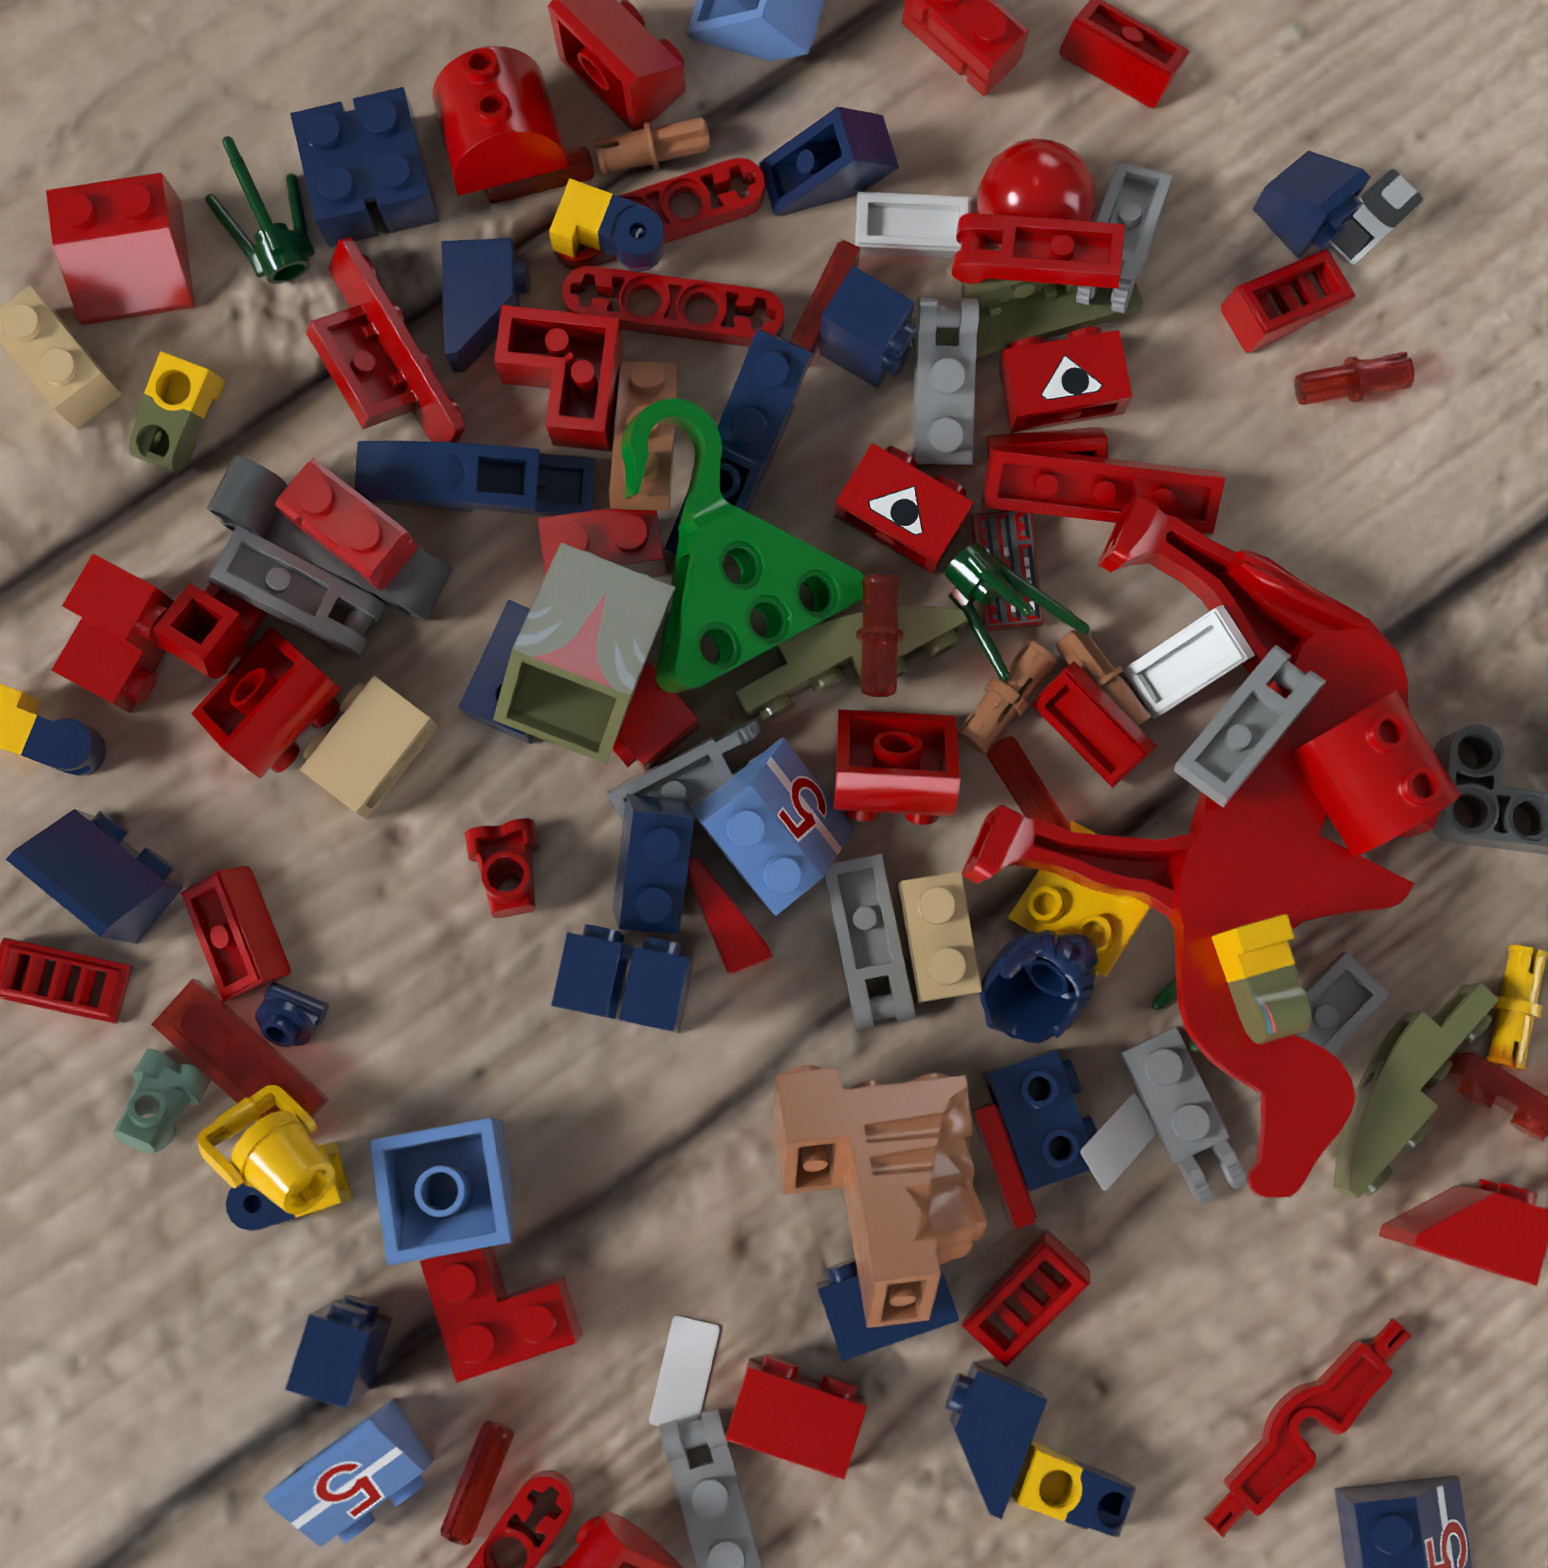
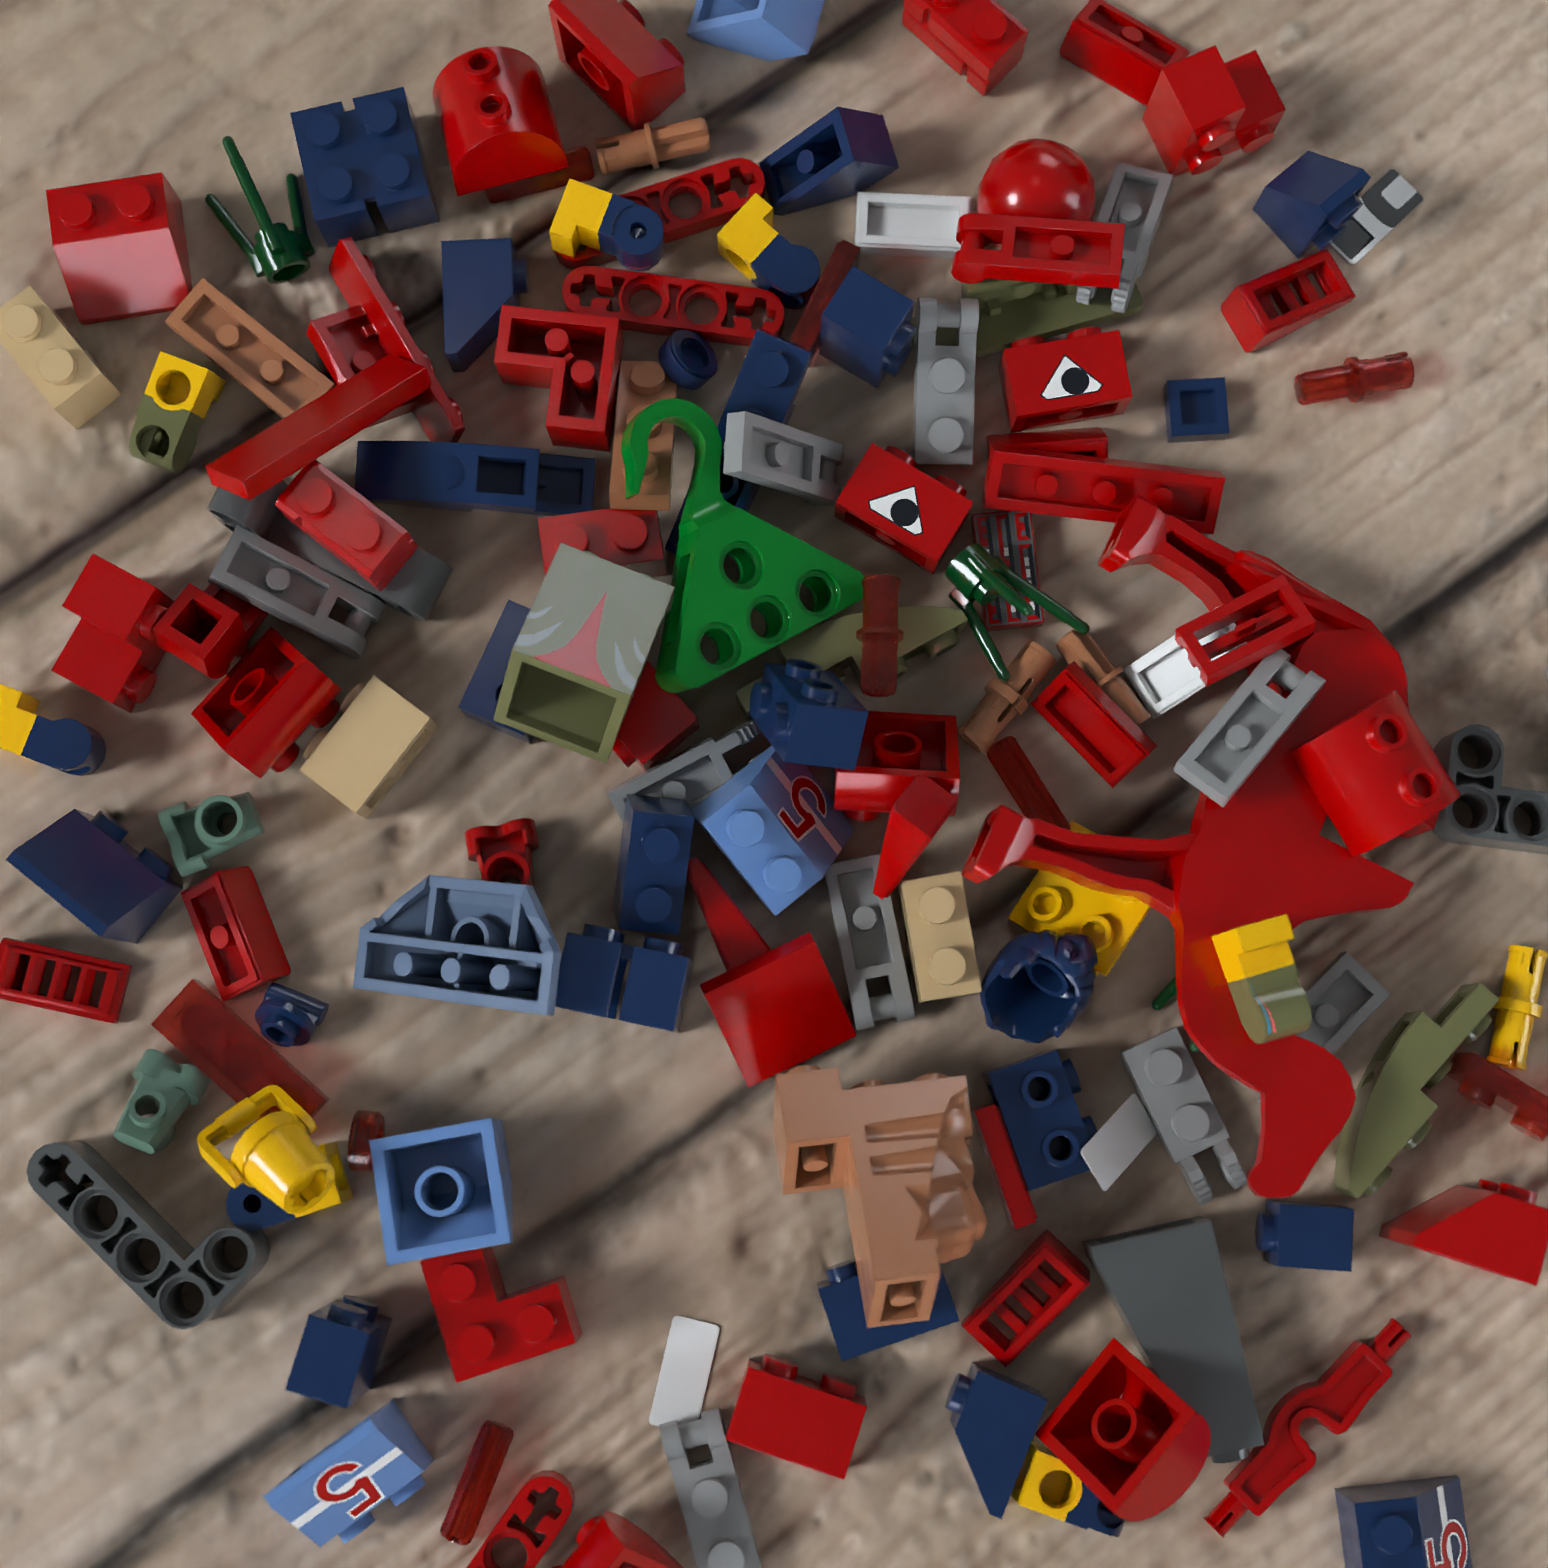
none -> dark grey beam [27,1140,270,1330]
none -> sand green plate [158,792,264,877]
none -> nougat plate [165,278,336,419]
none -> red tile [205,354,432,500]
none -> clear red tile [348,1110,385,1173]
none -> sand blue wedge [353,875,561,1016]
none -> dark blue tile [658,329,717,390]
none -> red tile [699,932,857,1088]
none -> leg [717,193,820,310]
none -> light grey plate [723,411,844,506]
none -> dark blue brick [749,659,869,770]
none -> red slope [873,774,958,900]
none -> red brick [1035,1337,1211,1522]
none -> dark grey slope [1082,1216,1265,1463]
none -> red brick [1142,45,1286,177]
none -> dark blue tile [1163,377,1230,443]
none -> red tile [1175,575,1316,687]
none -> dark blue brick [1255,1200,1354,1272]

